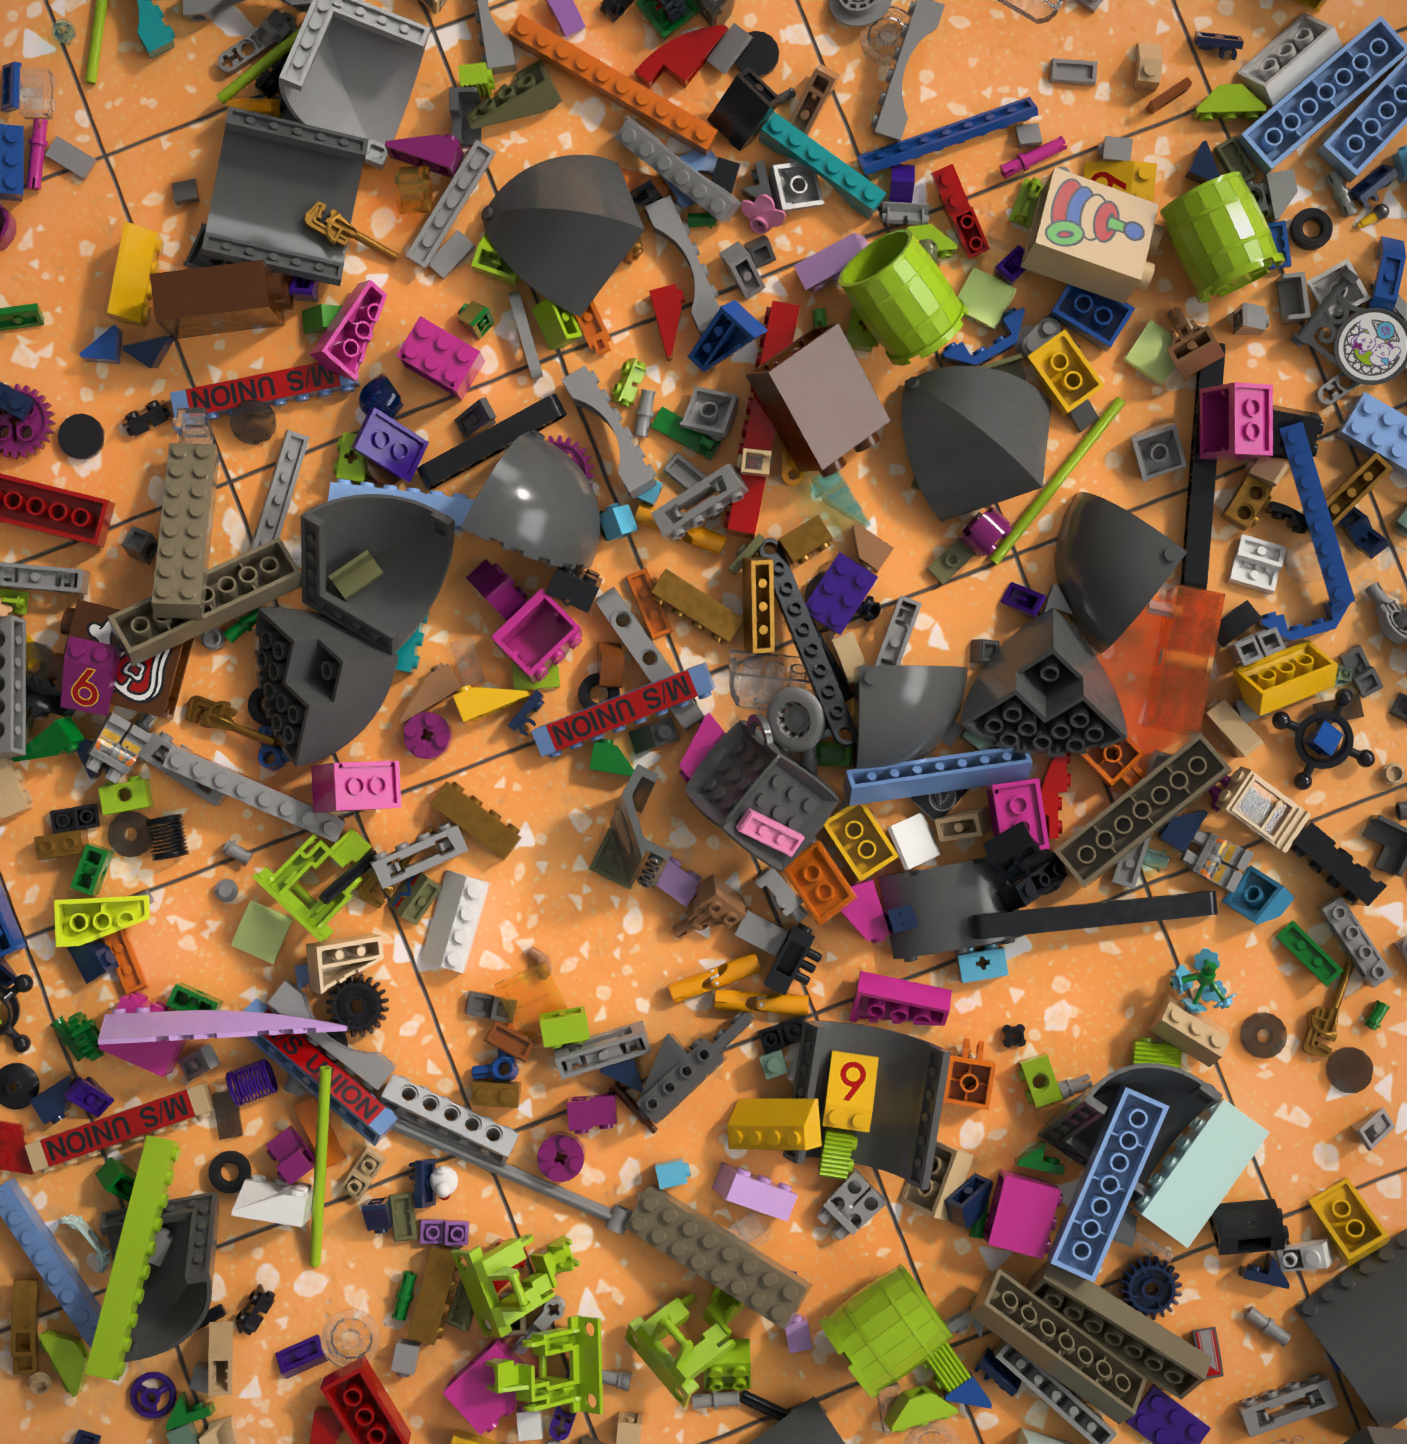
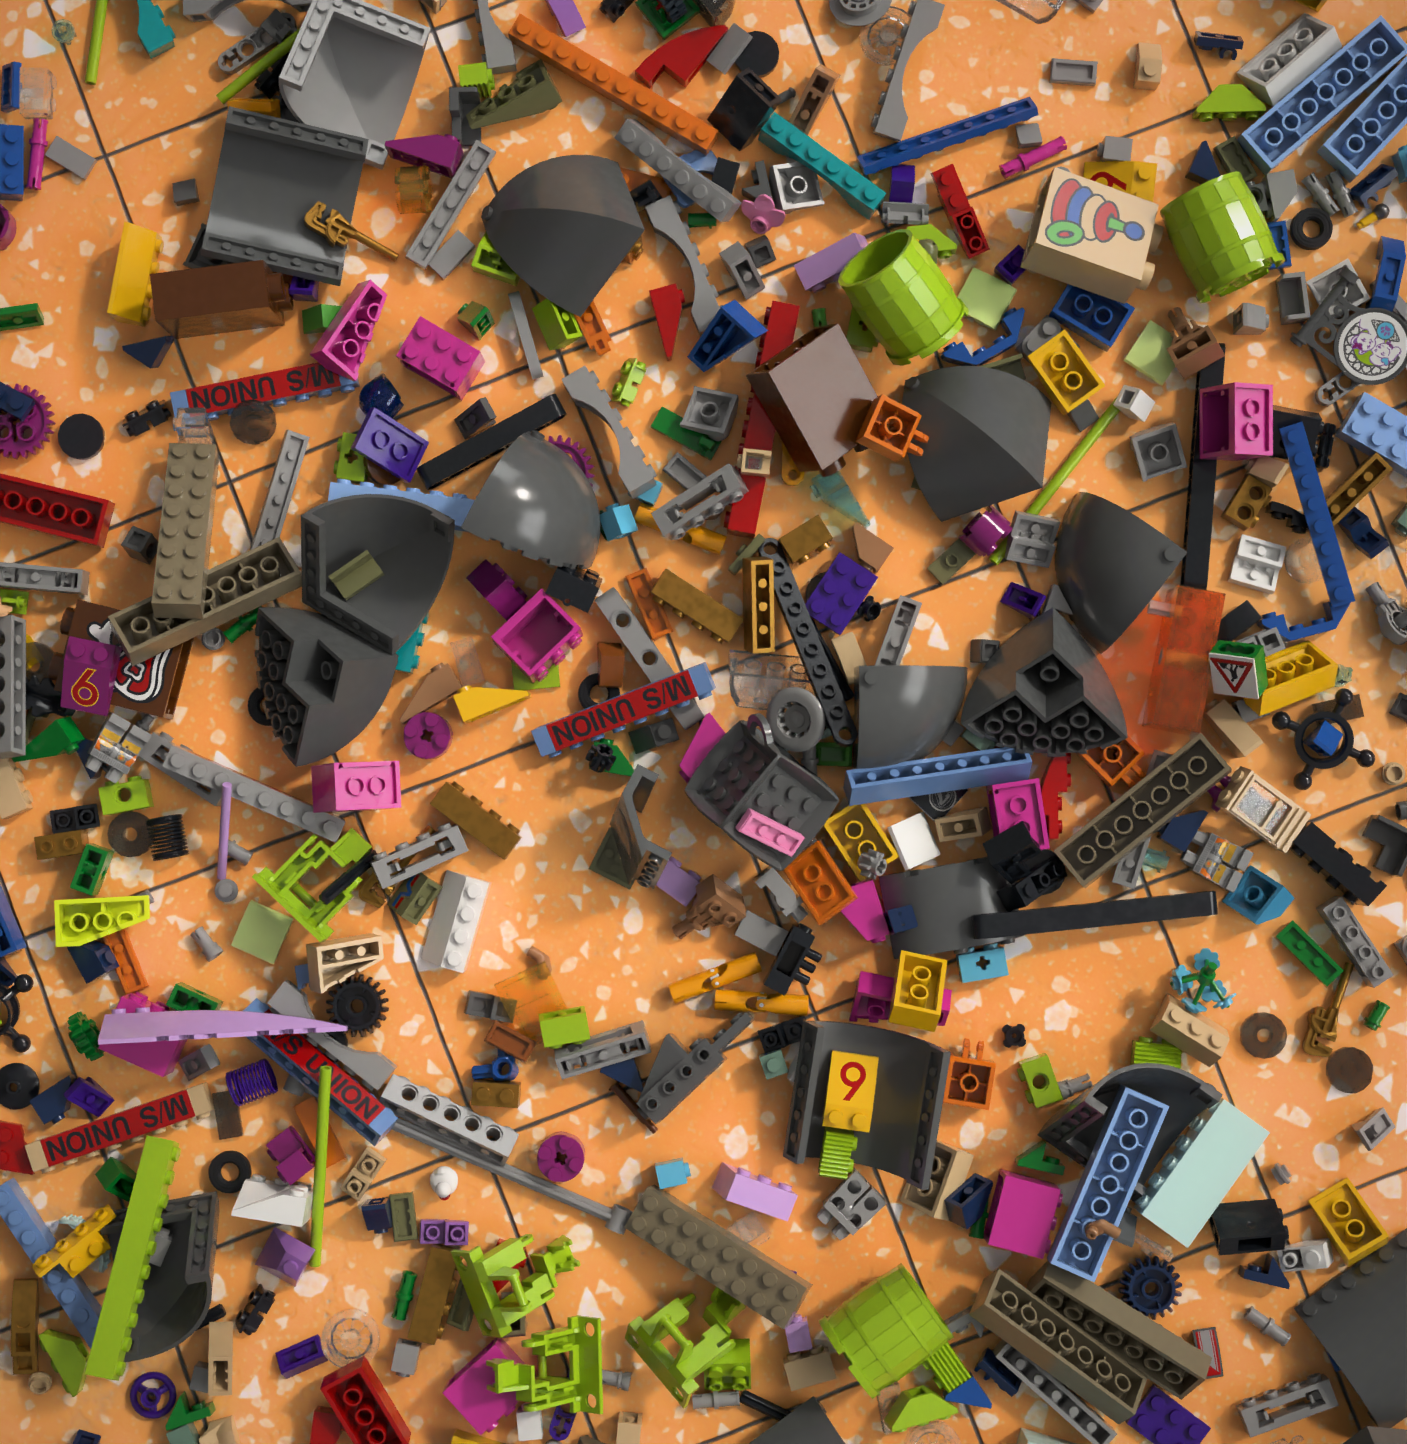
green pin [50,1016,85,1062] -> none
blue slope [79,324,123,364] -> none
pearl gold piece [186,695,277,747] -> none
blue axle [258,726,290,771] -> none
dark blue plate [409,1158,436,1208] -> none
dark blue plate [507,690,545,736] -> none
light grey connector [512,1295,566,1355] -> none
magenta brick [567,1093,618,1134] -> none
light grey pin [634,389,656,438] -> none
yellow slope [727,1098,822,1151] -> none
lime hinge [1008,177,1044,229] -> none
dark orange tile [1146,77,1192,115] -> none
dark grey slope [1338,645,1384,698] -> none
none -> yellow bracket [32,1204,117,1278]
none -> light grey pin [190,926,223,962]
none -> lavender axle [217,782,232,880]
none -> medium lavender slope [255,1227,315,1287]
none -> black gear [585,744,616,773]
none -> tan brick [783,1345,837,1392]
none -> orange hinge [855,394,929,462]
none -> light grey gear [857,849,887,880]
none -> yellow brick [888,950,947,1032]
none -> light grey slope [1005,510,1060,568]
none -> medium nougat arm [1085,1219,1121,1240]
none -> white brick [1113,385,1155,422]
none -> piece [1209,640,1268,699]
none -> light grey plate [1271,1162,1292,1185]
none -> light grey pin [1301,172,1340,217]
none -> black axle [1315,423,1336,469]

